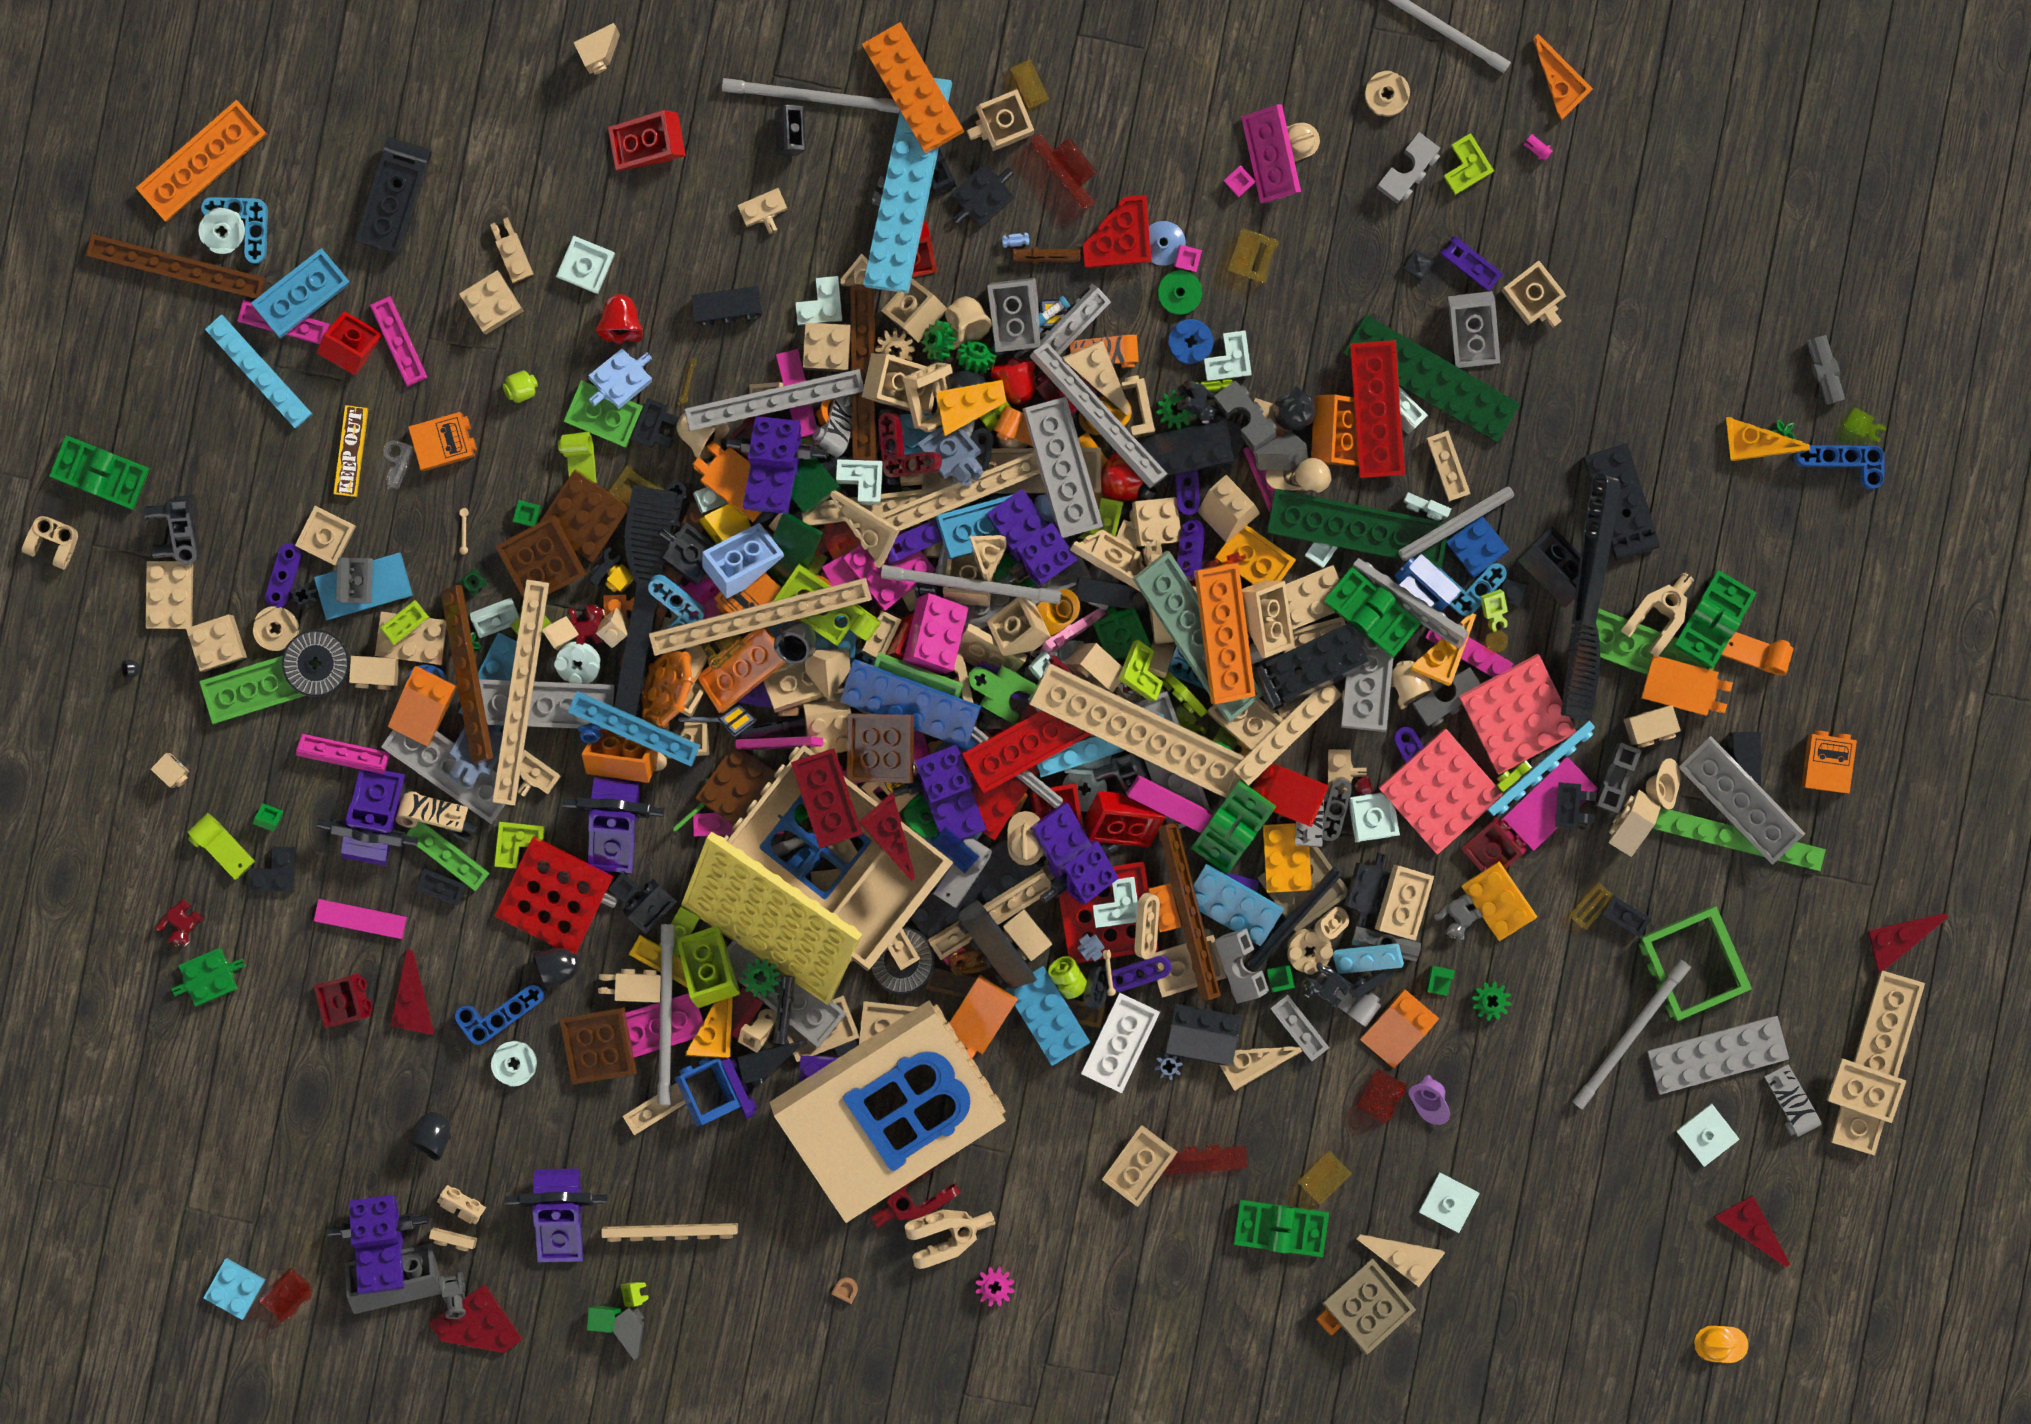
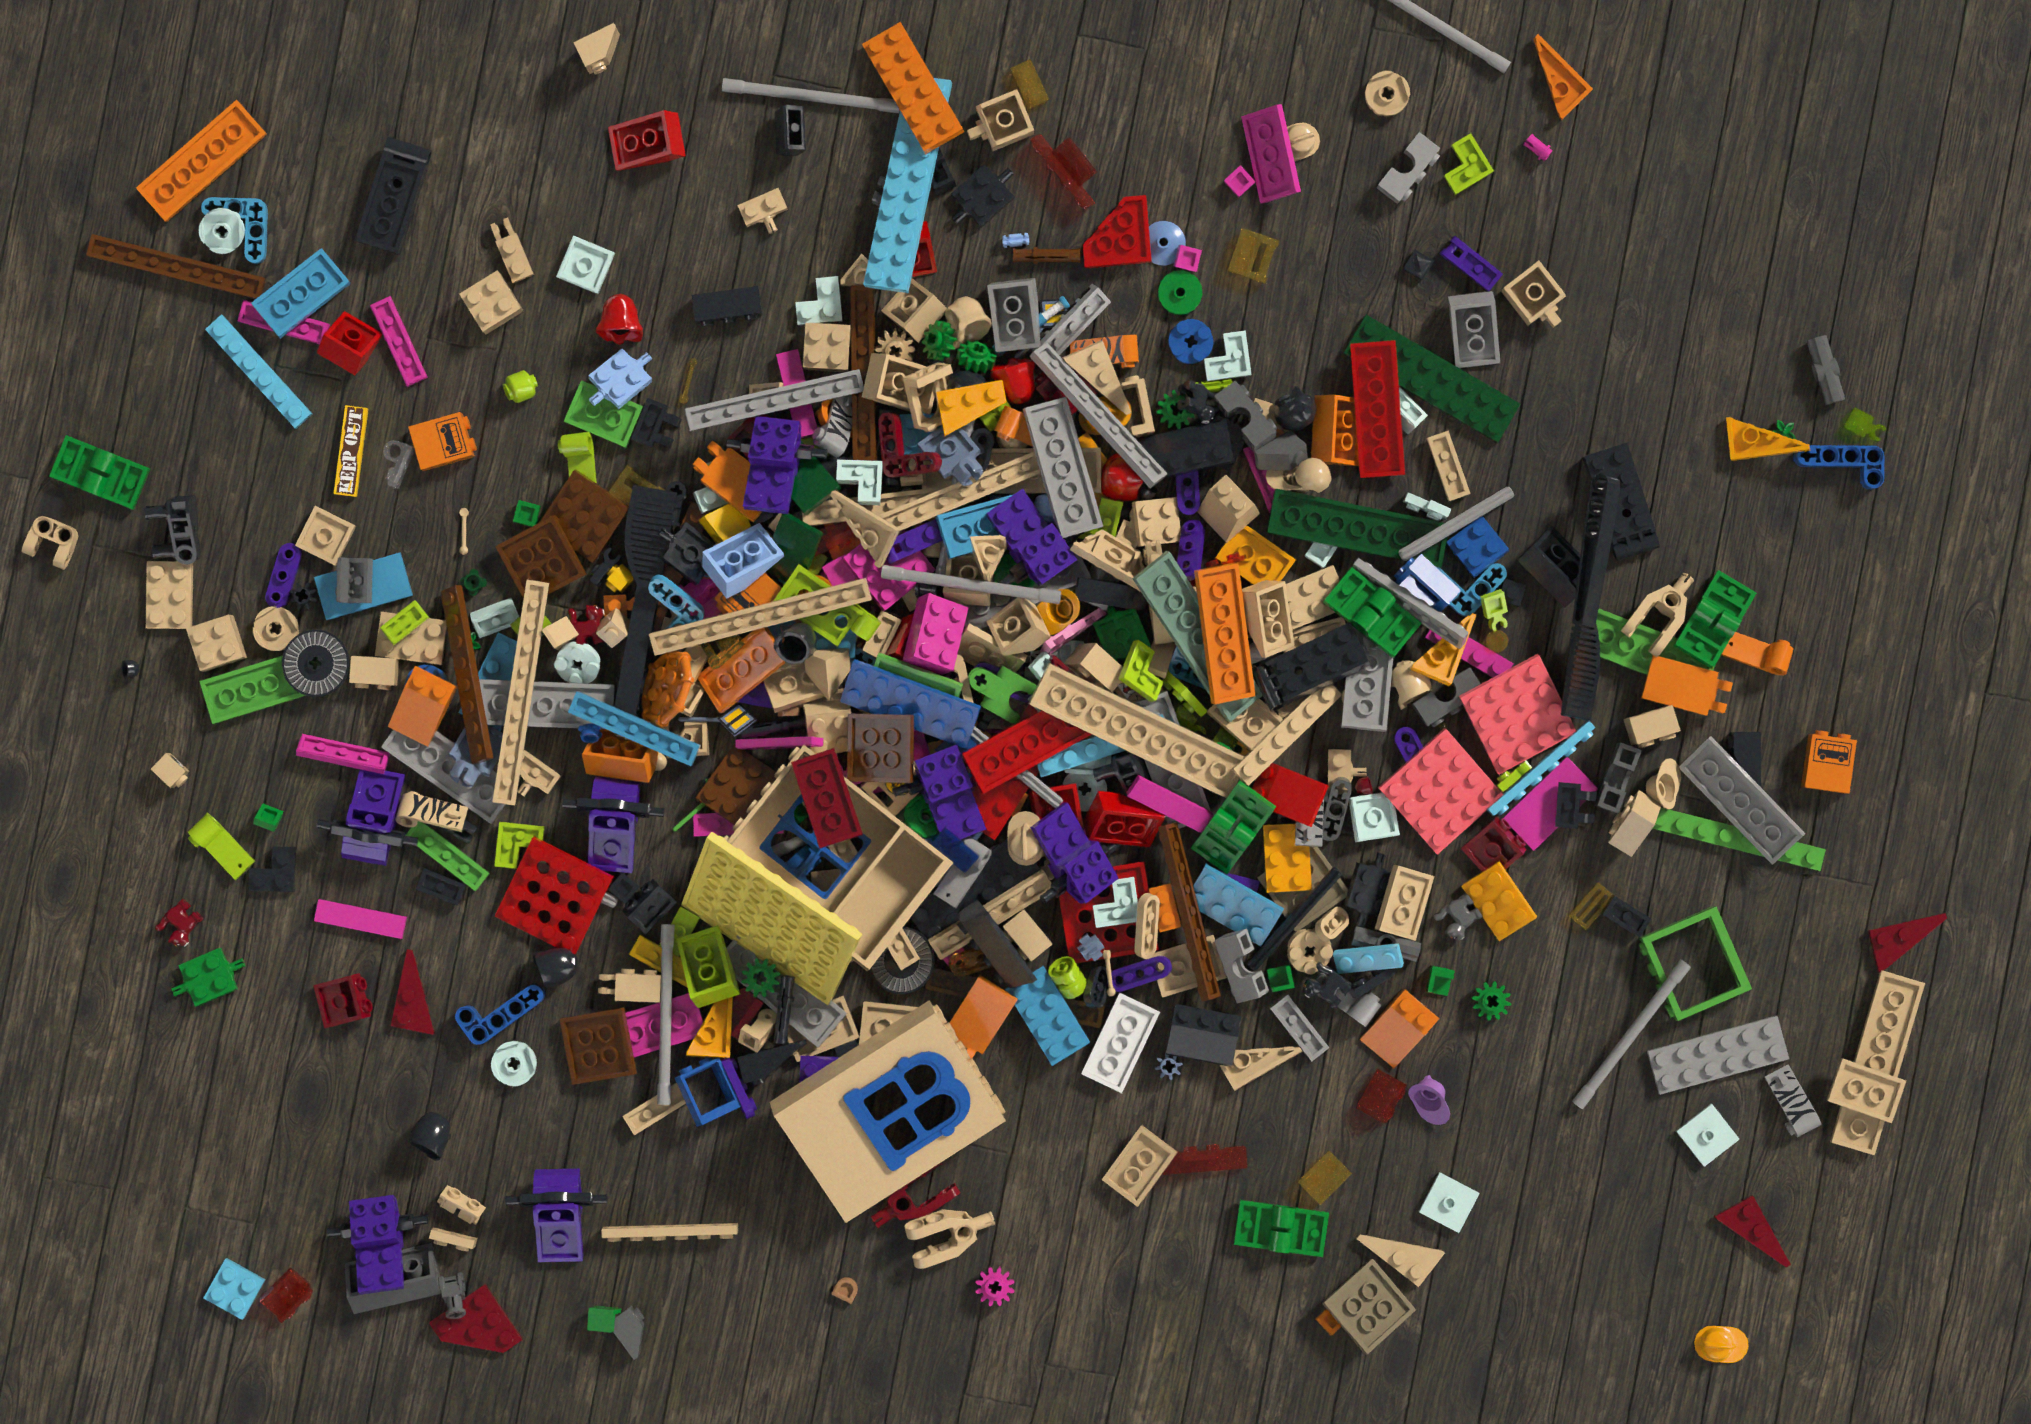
lime tile [620,1282,649,1307] -> none
tan piece [676,413,729,459] -> none
dark red wing [859,793,915,881] -> none

